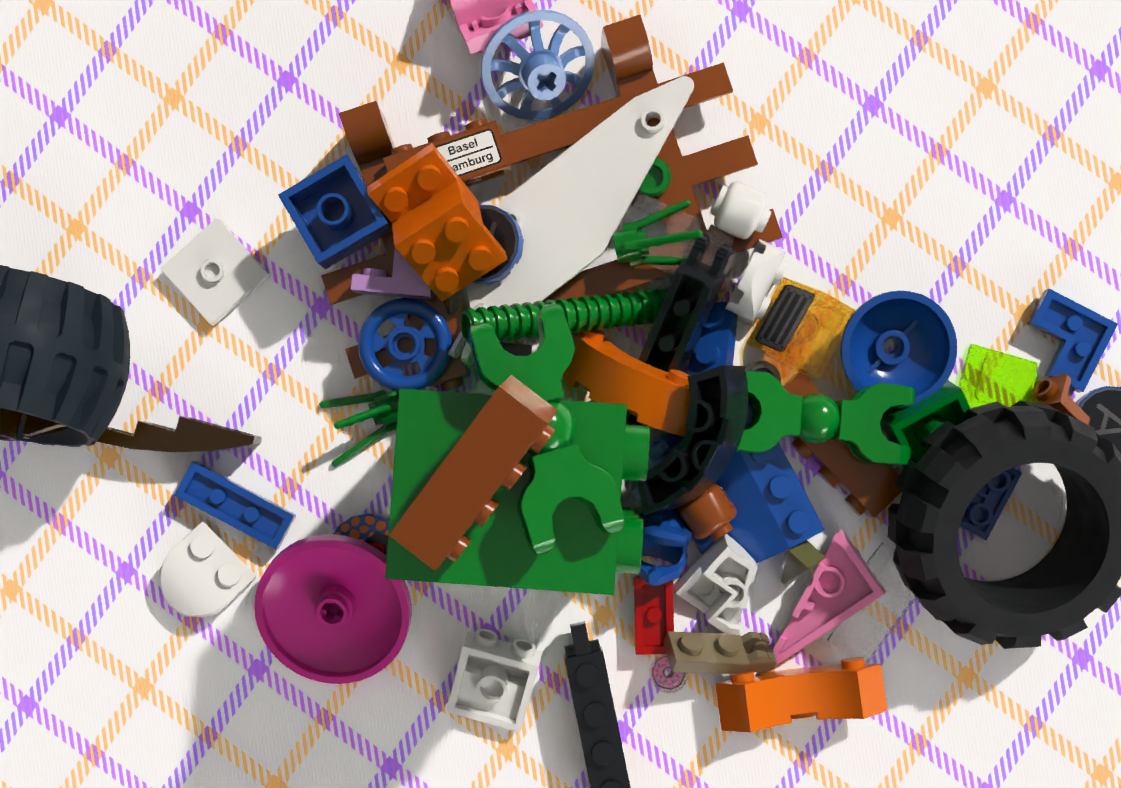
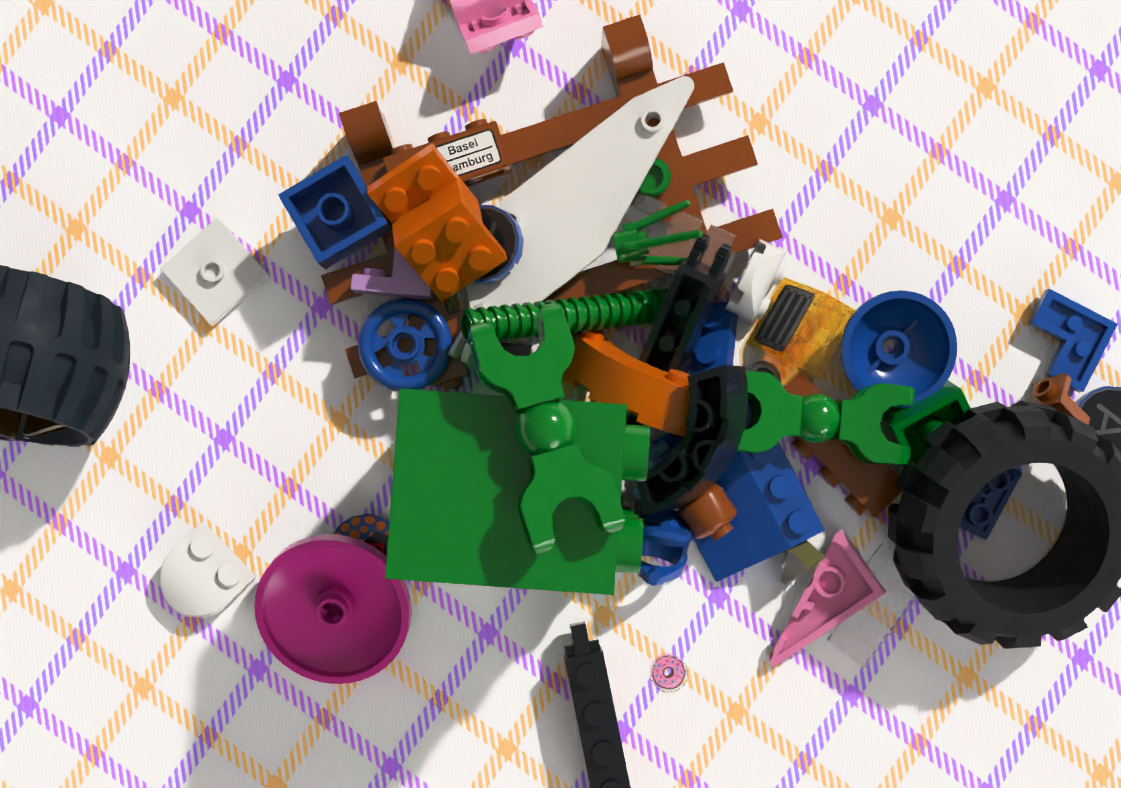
dark brown slope [97,416,262,452] -> none
blue plate [174,461,297,550] -> none
green plant [319,389,399,467] -> none
dark orange brick [389,375,558,571] -> none
white plate [446,629,542,733] -> none
medium blue wheel [481,10,595,120] -> none
red plate [633,575,674,655] -> none
dark tan hinge [663,631,777,674] -> none
white slope [674,534,758,635] -> none
white head [709,181,771,240] -> none
orange brick [715,657,888,733] -> none
clear neon green piece [958,344,1038,408] -> none

